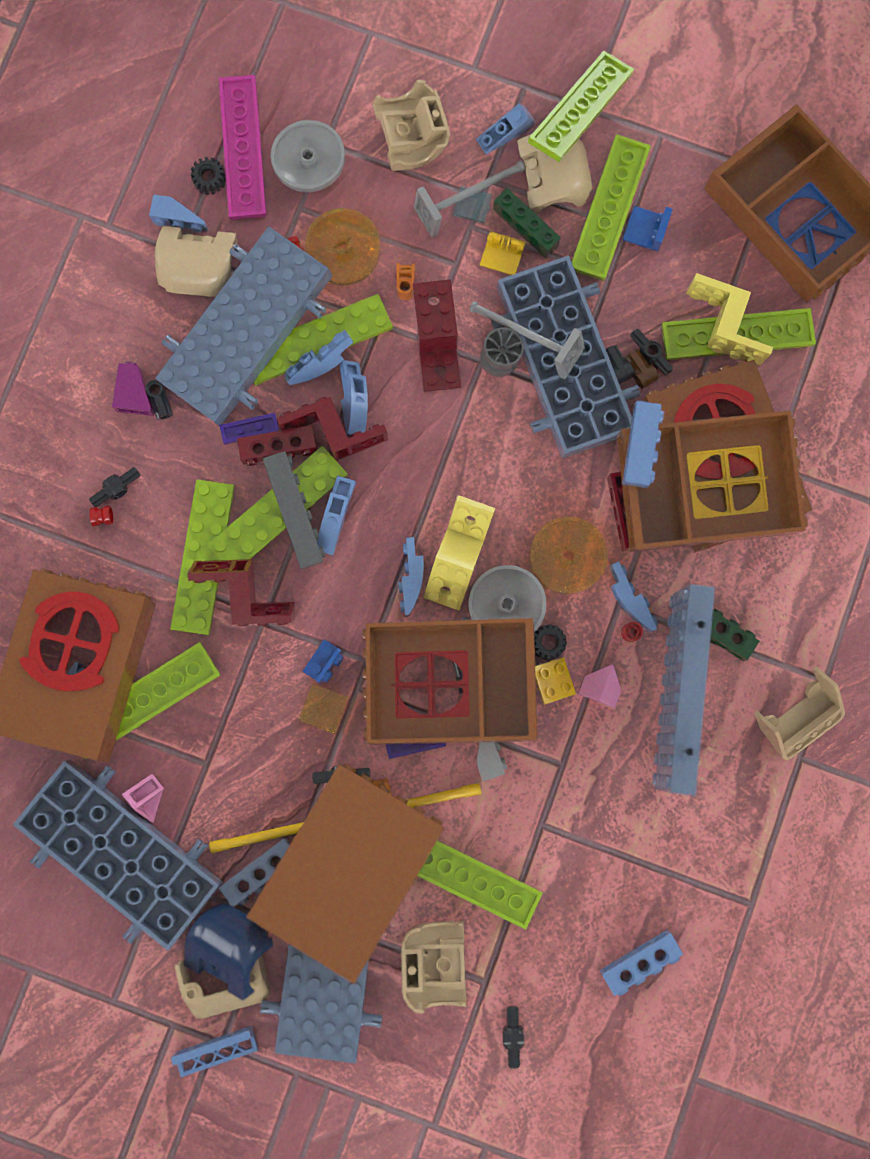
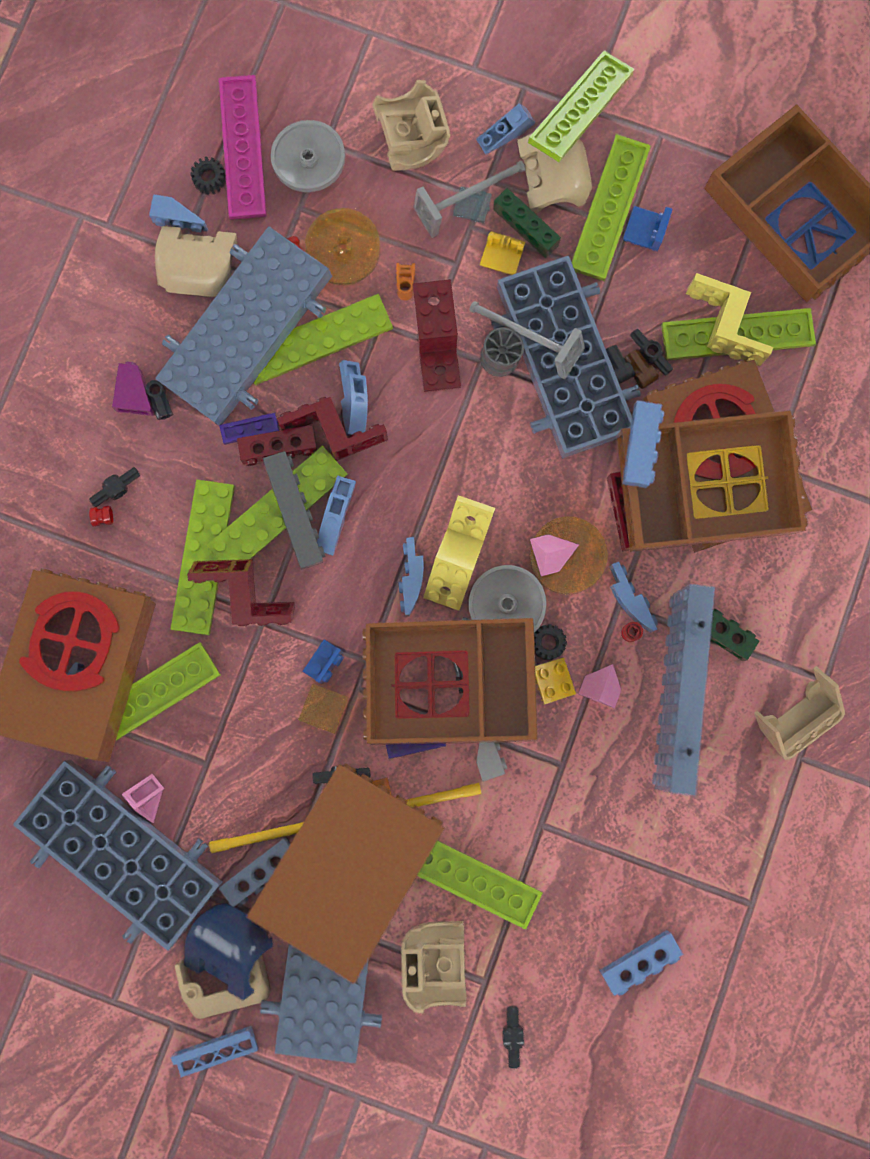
medium blue slope [284,330,353,385] -> none
none -> bright pink slope [530,535,579,577]

